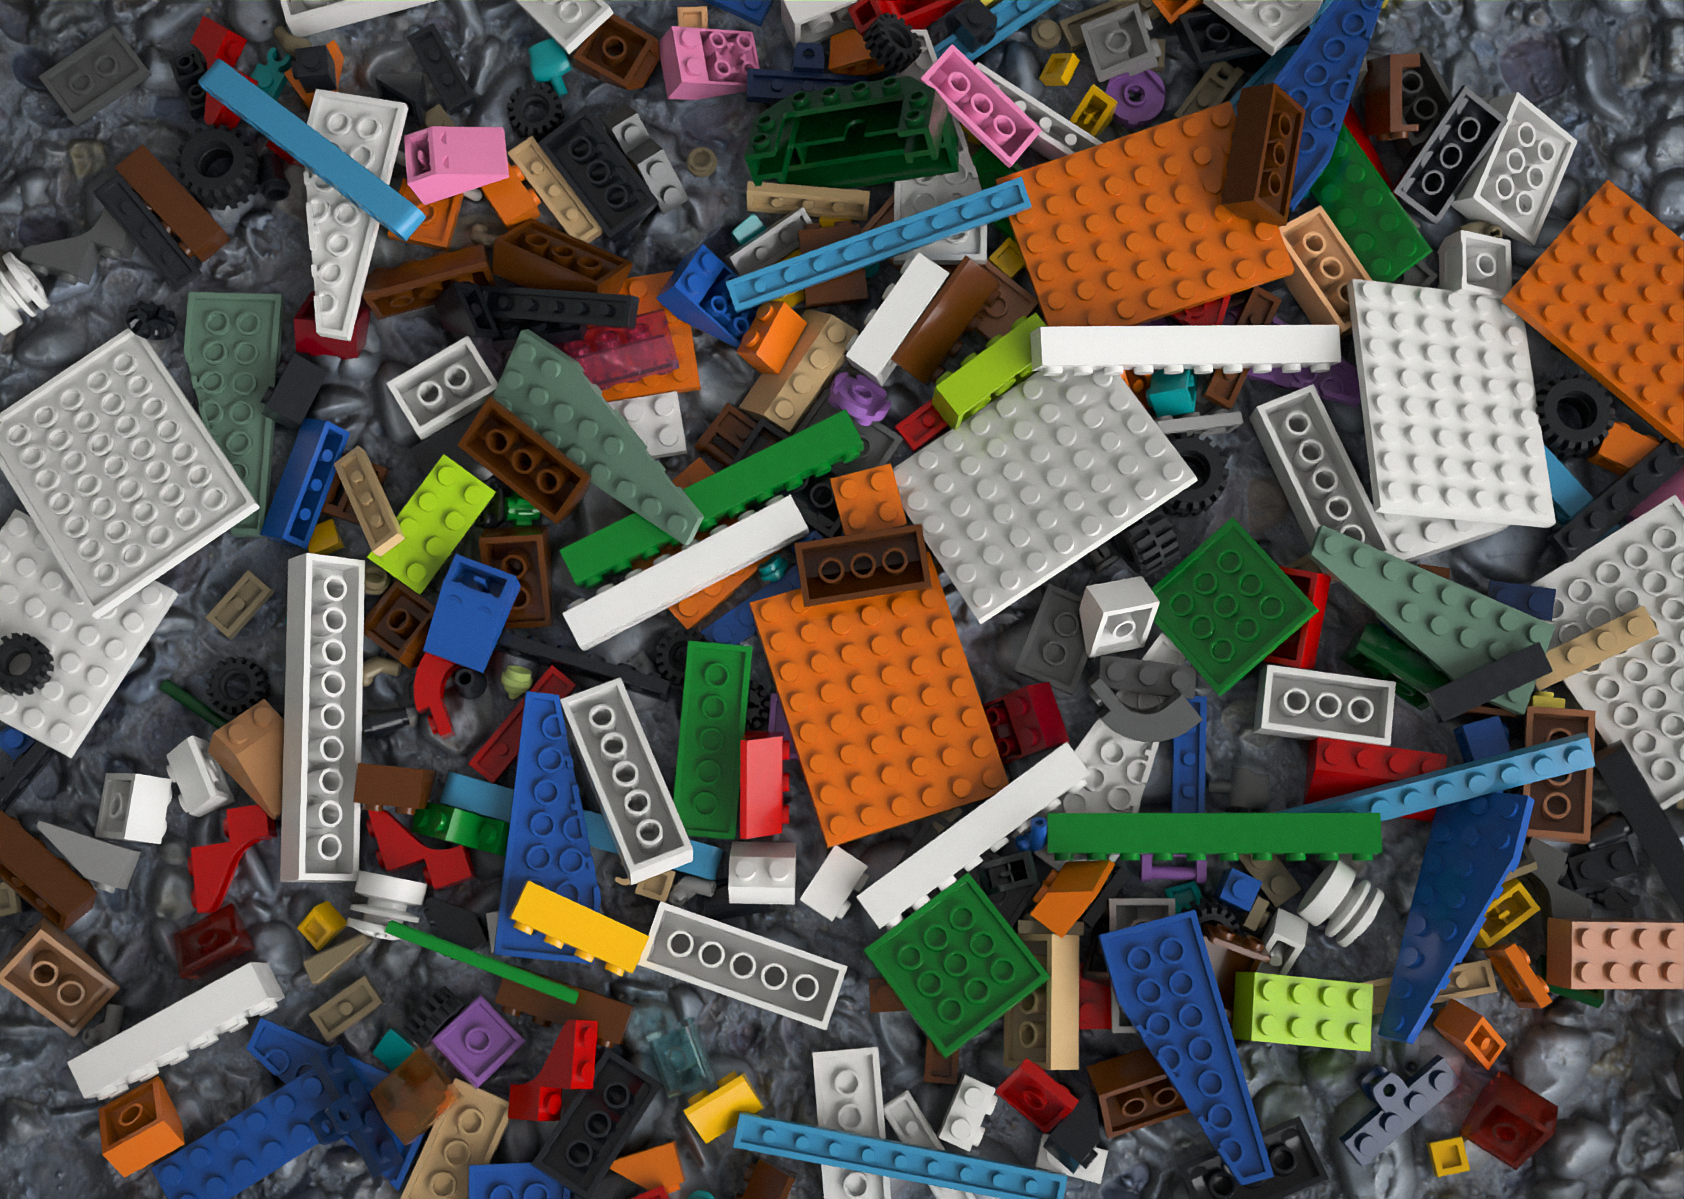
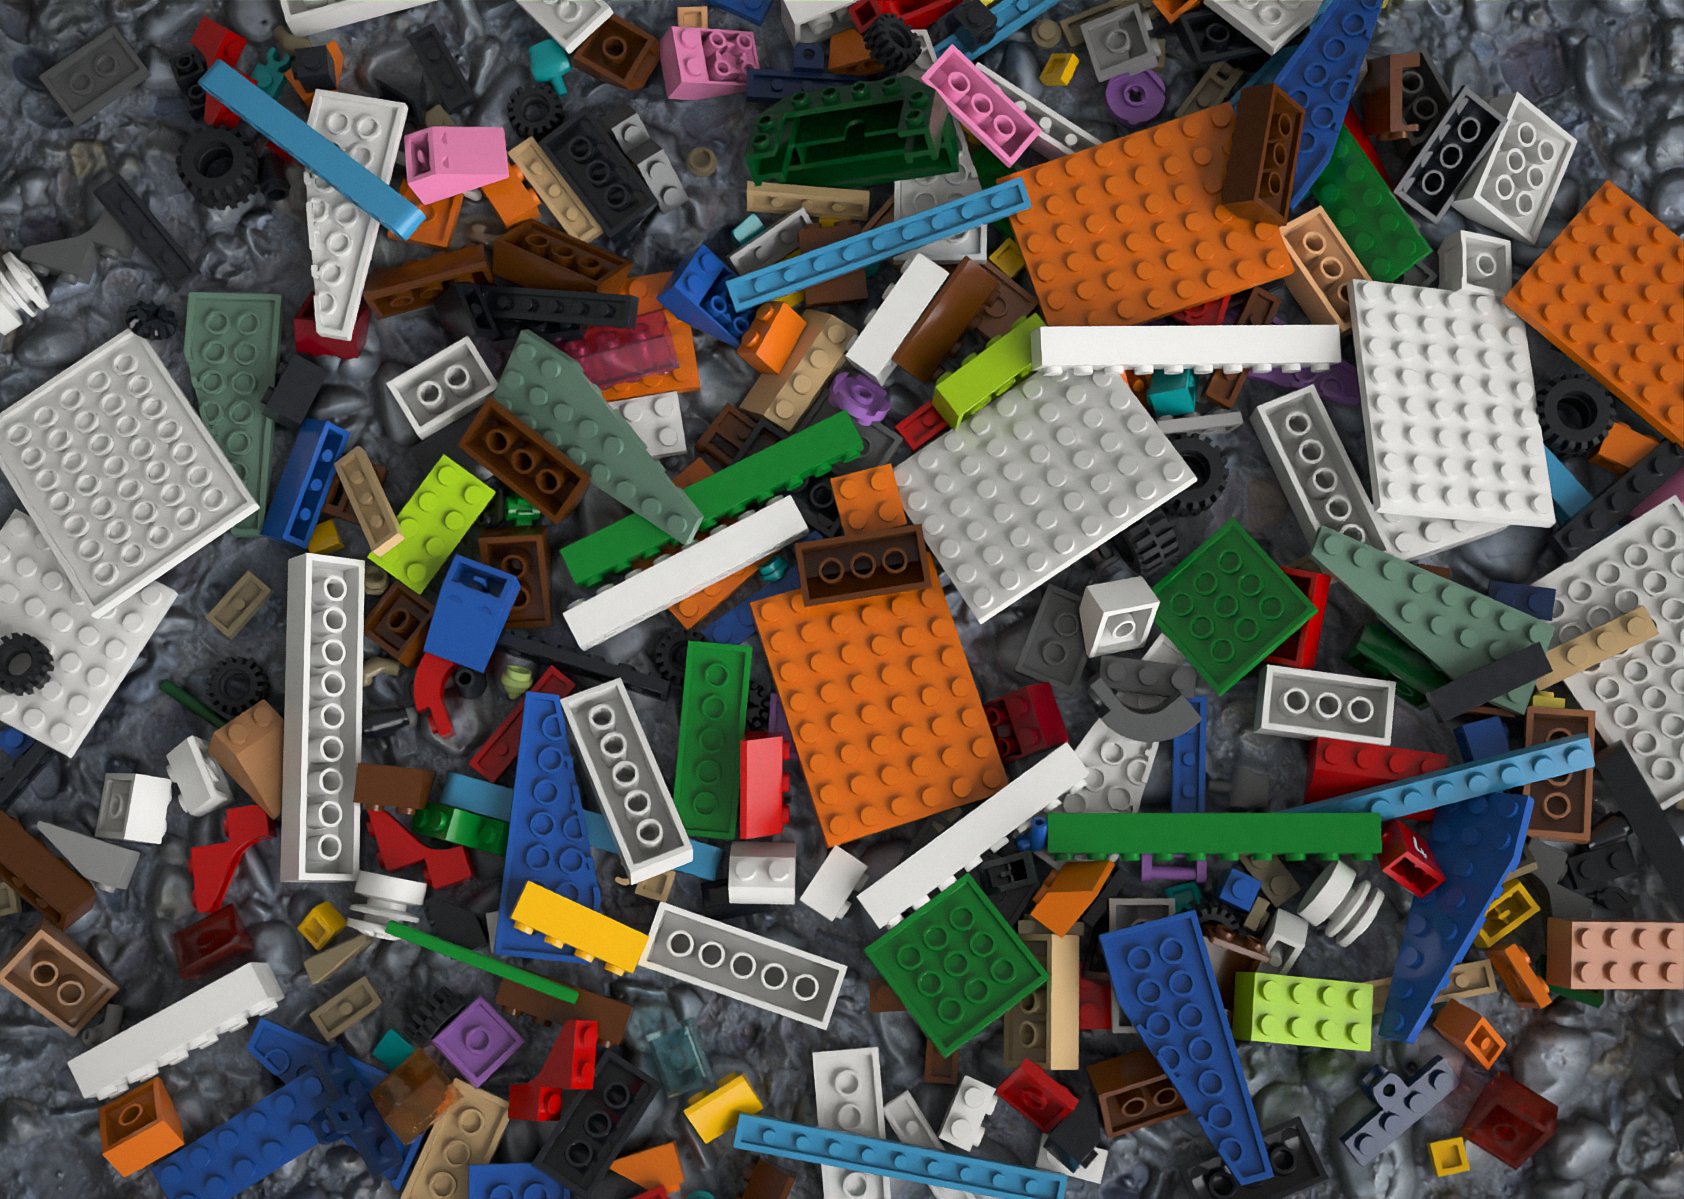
reddish brown brick [115,144,231,263] -> none
light grey arm [668,875,716,907] -> none
yellow slope [1069,84,1118,139] -> none
dark tan arm [1454,220,1503,238] -> none
none -> red torso [1377,820,1446,899]

